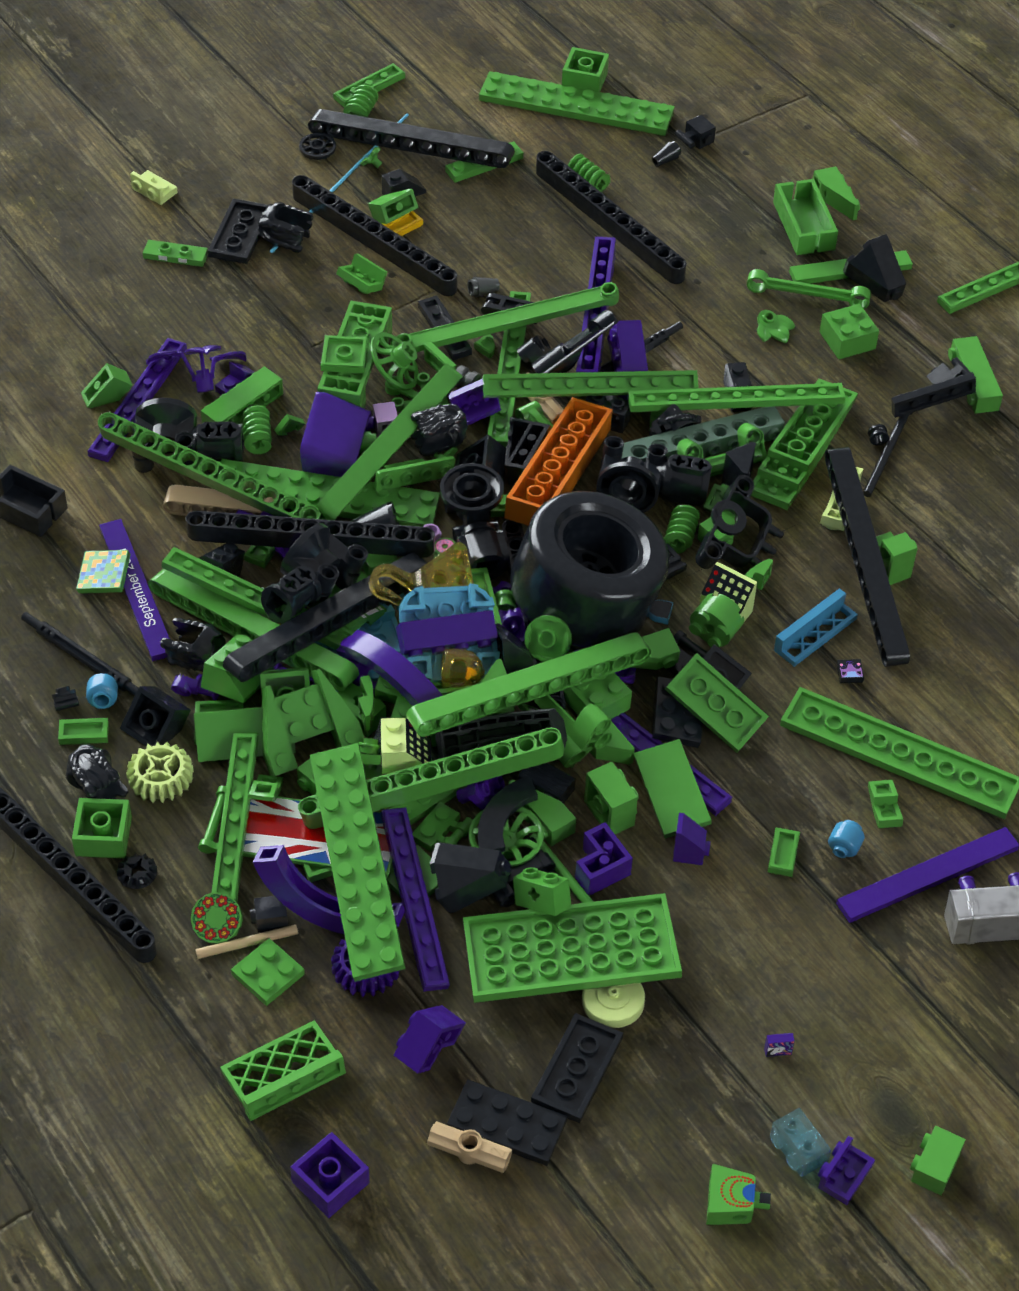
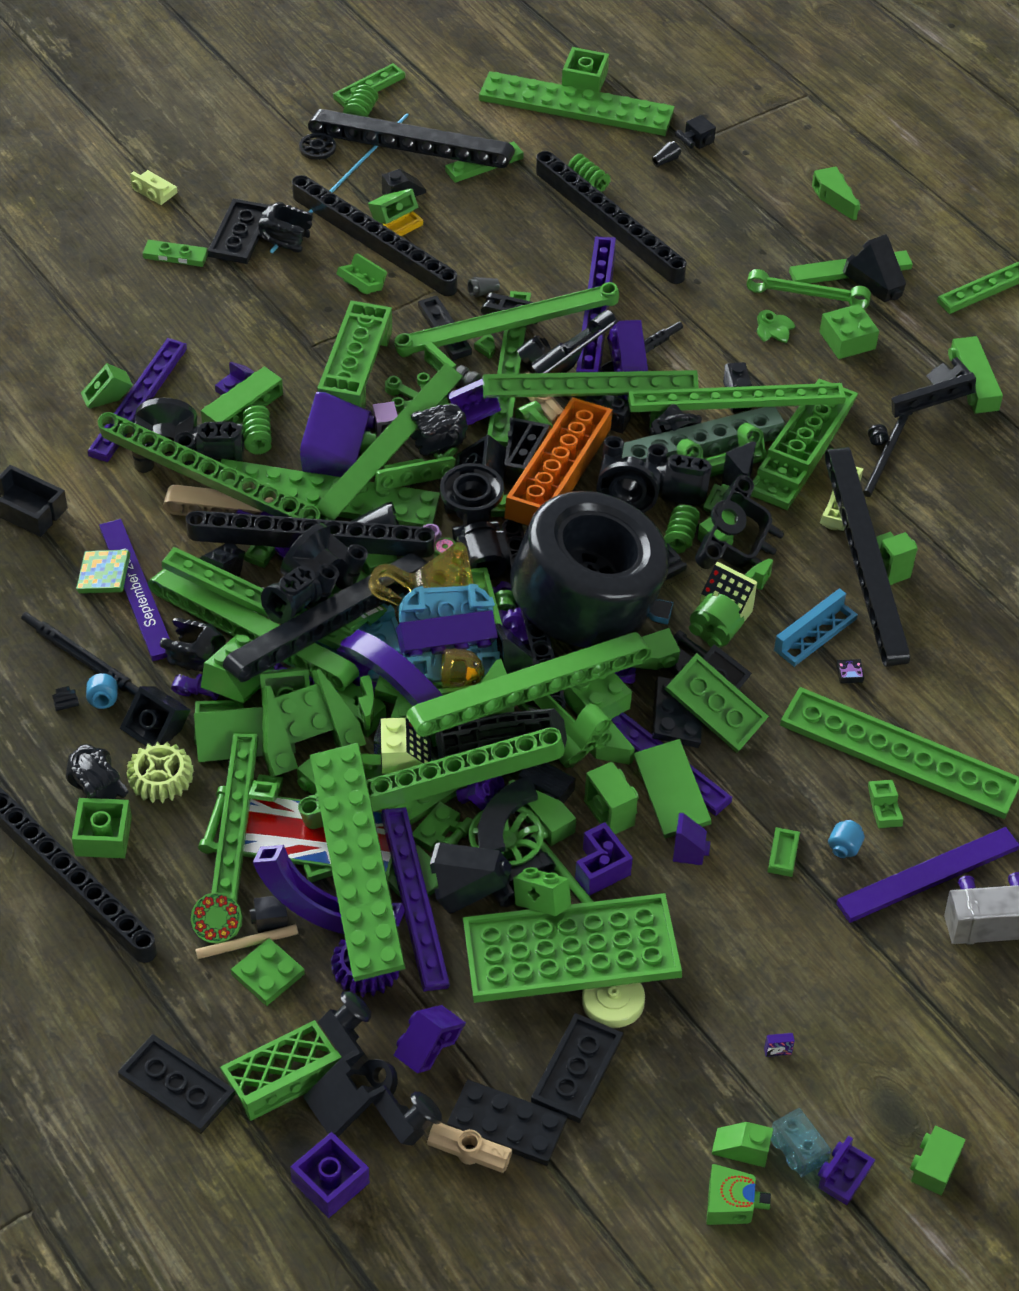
bright green tile [58,718,109,745] -> none
black gear [116,852,157,889] -> none
dark purple plant [146,345,247,393] -> none
bright green tile [274,414,305,435] -> none
bright green tile [321,335,368,373] -> none
bright green plate [358,738,381,755] -> none
bright green plant [360,146,382,168] -> none
bright green wheel [370,332,419,390] -> none
bright green tile [525,615,572,662] -> none
bright green piece [773,179,838,255] -> none
none -> black plate [118,1034,236,1134]
none -> black piece [303,991,442,1146]
none -> bright green slope [712,1122,773,1167]

